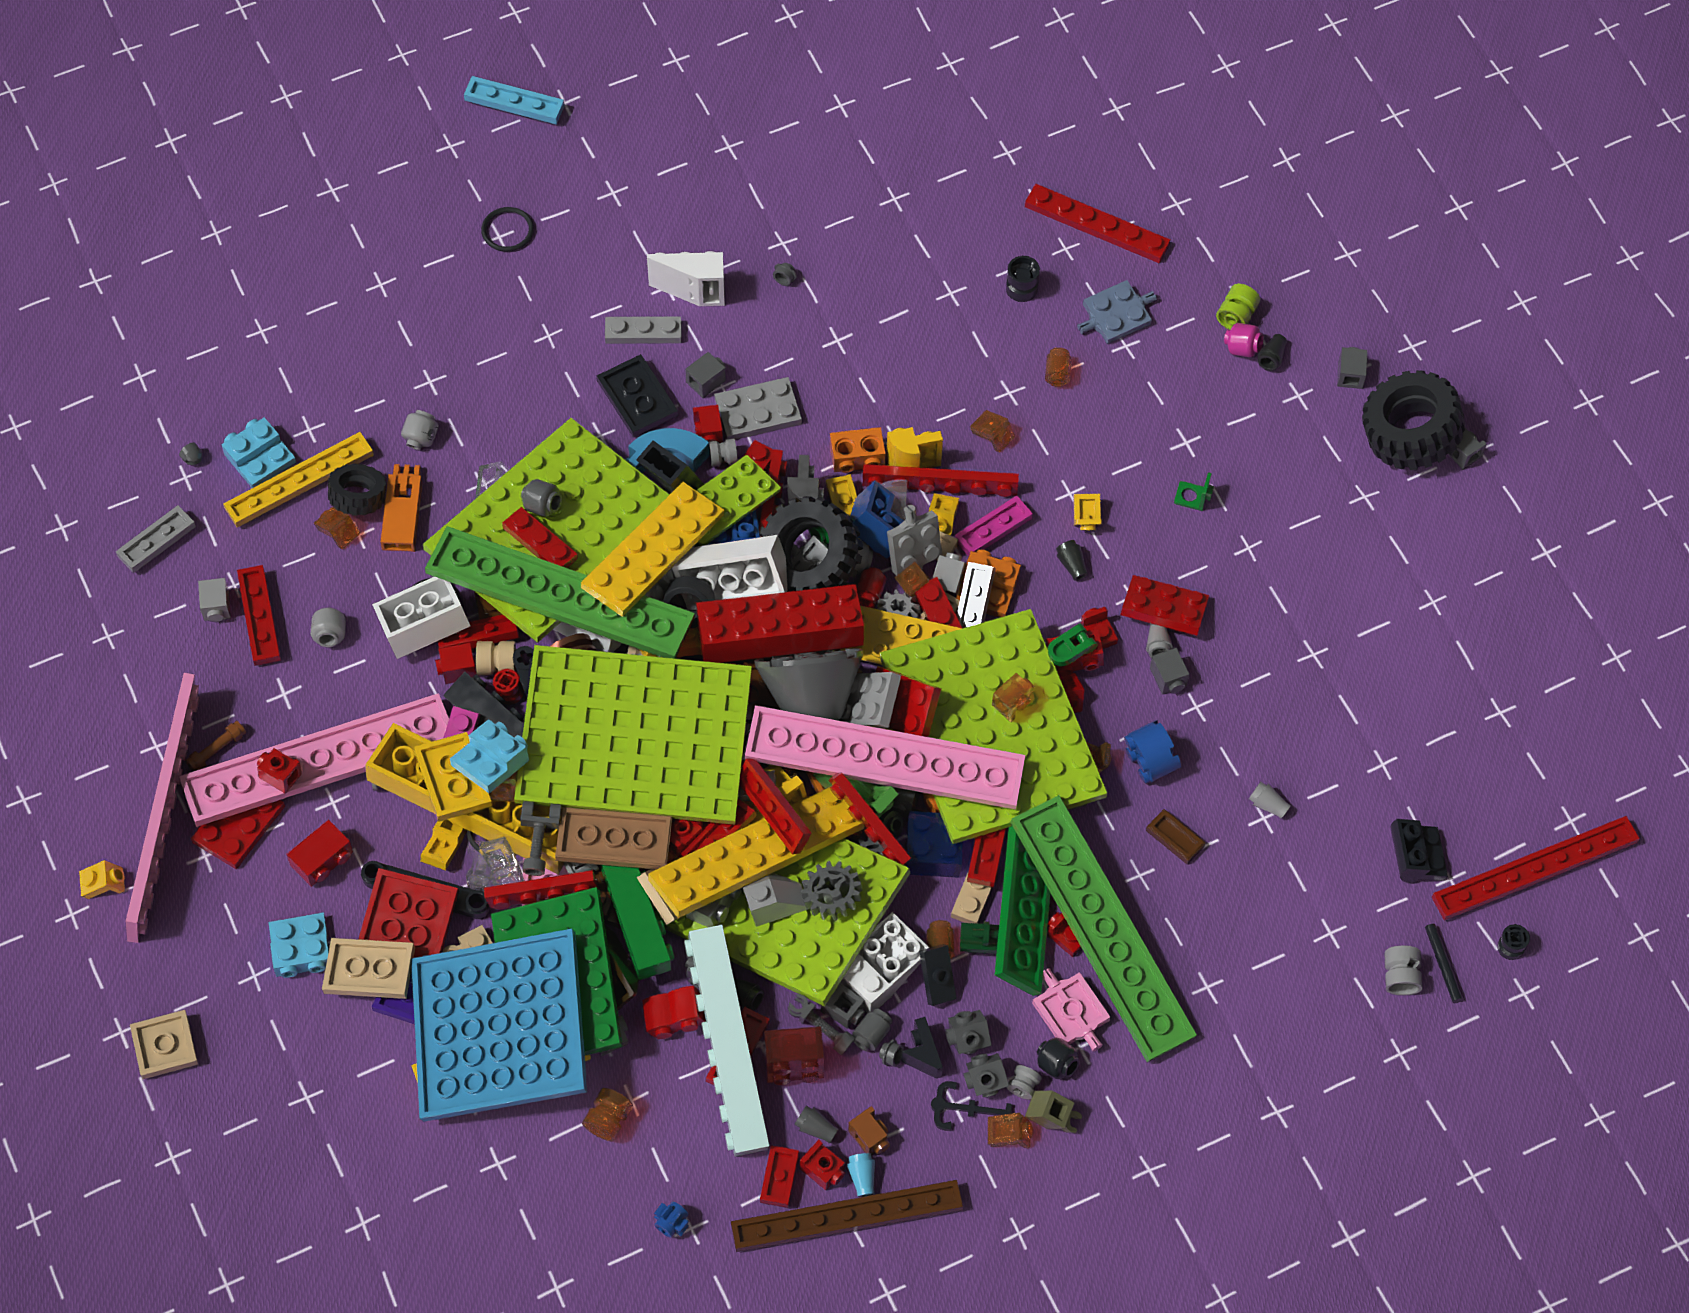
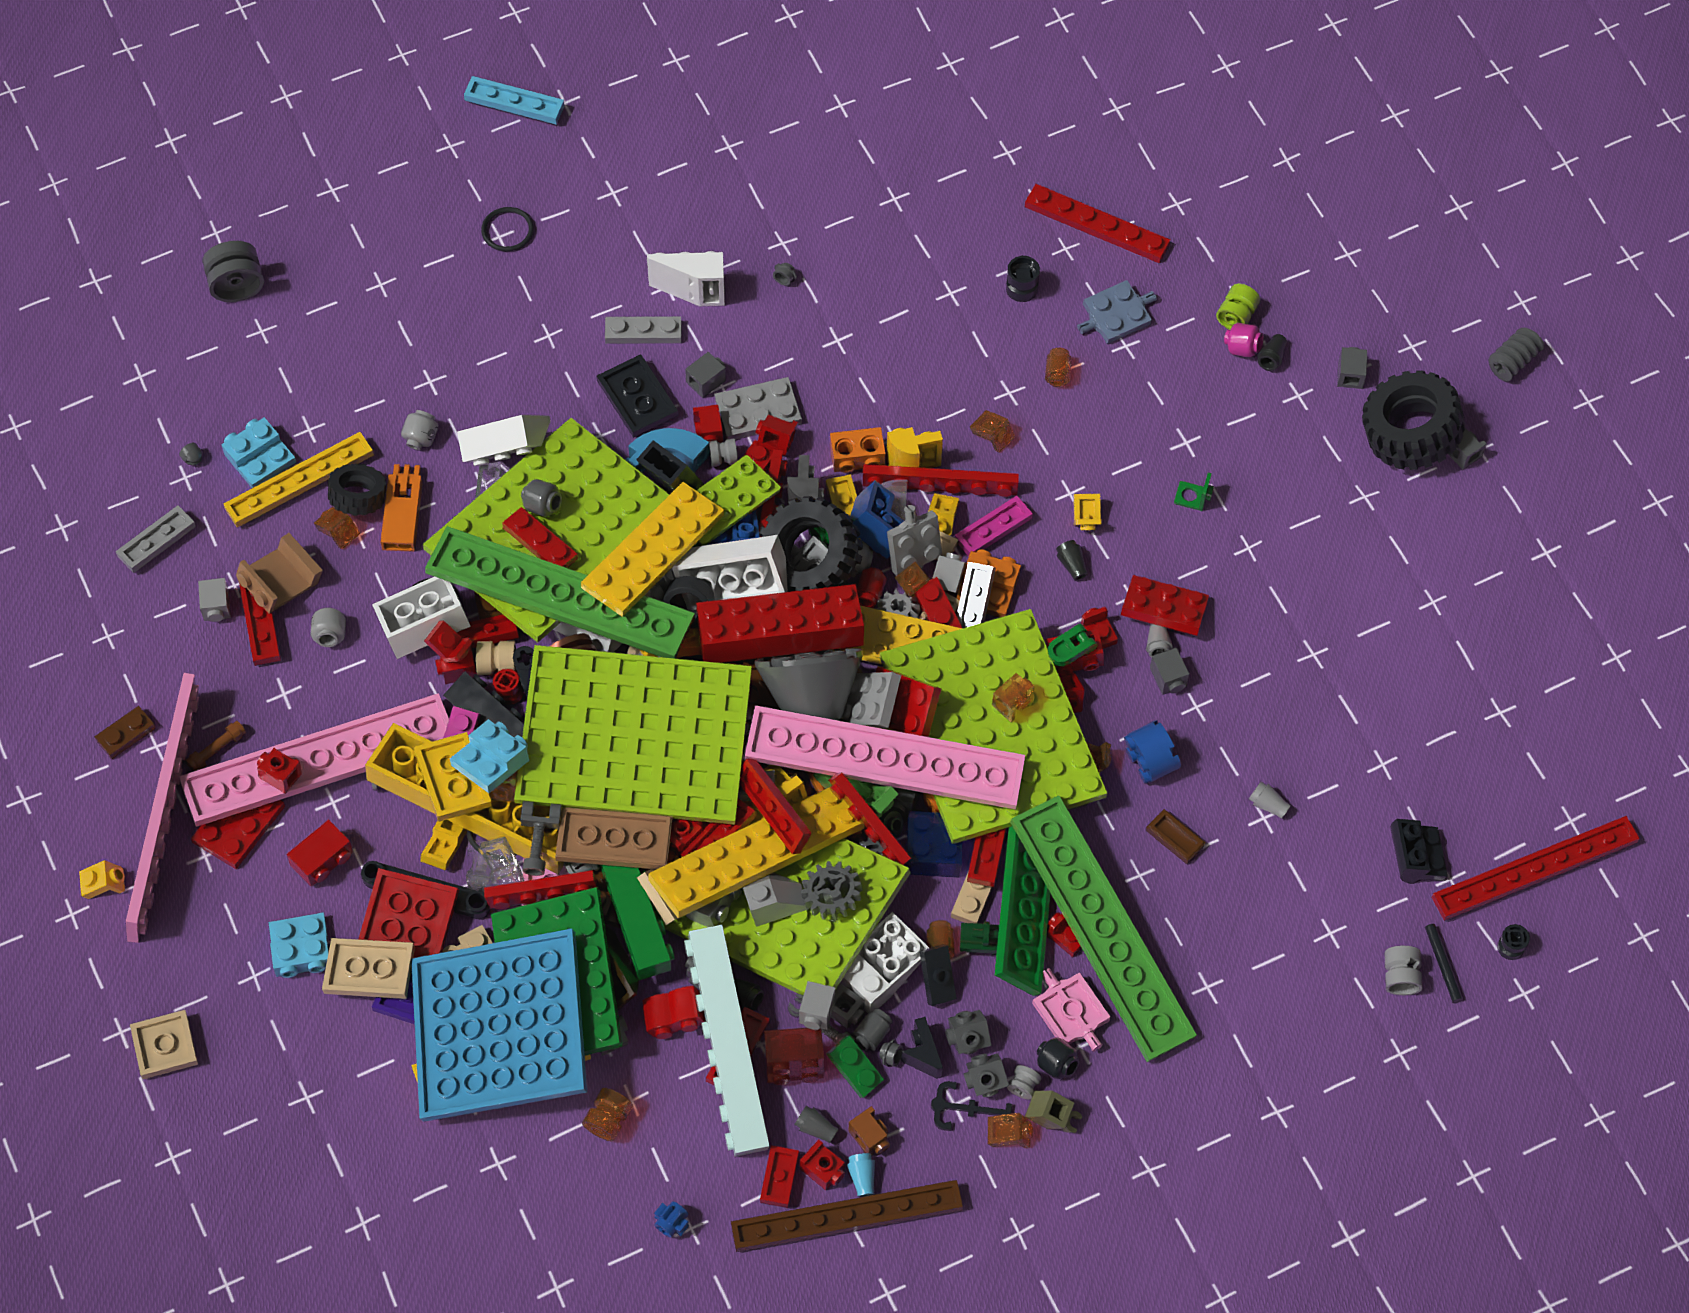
none -> reddish brown plate [94,705,156,760]
none -> dark grey wheel [202,241,264,302]
none -> medium nougat panel [236,533,323,613]
none -> red bracket [424,620,473,662]
none -> white slope [457,415,551,466]
none -> red brick [755,414,798,455]
none -> light grey brick [799,981,835,1030]
none -> green plate [826,1036,884,1098]
none -> dark grey piece [1488,327,1544,381]

